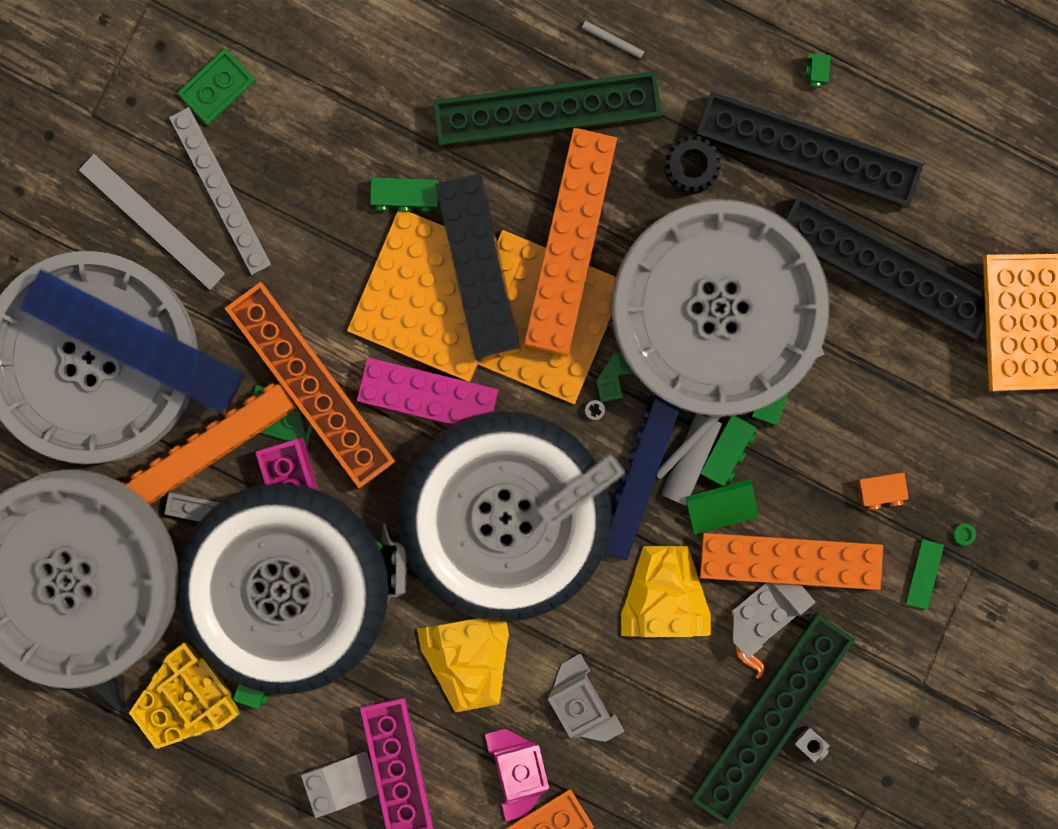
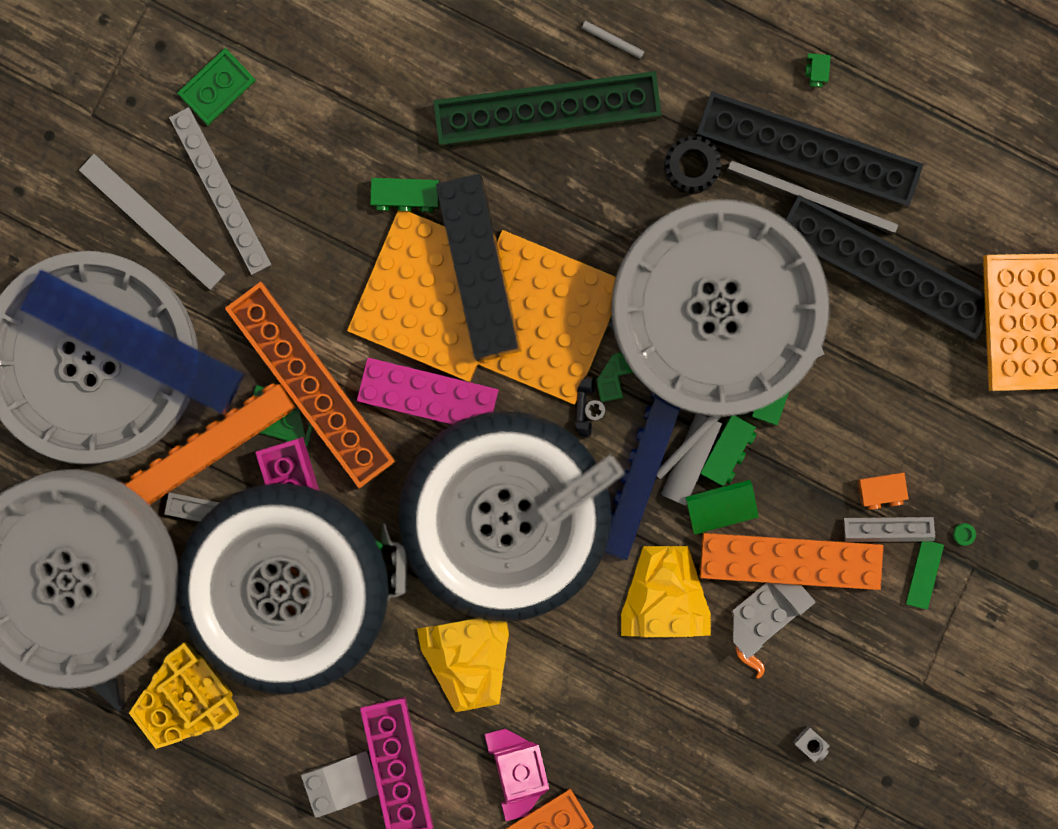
green brick [233,684,270,709] -> none
orange brick [523,128,617,358] -> none
light grey piece [548,653,625,742] -> none
dark green brick [690,613,856,826] -> none
none -> black bar [575,376,595,438]
none -> light grey tile [727,161,898,235]
none -> light grey plate [843,517,935,542]

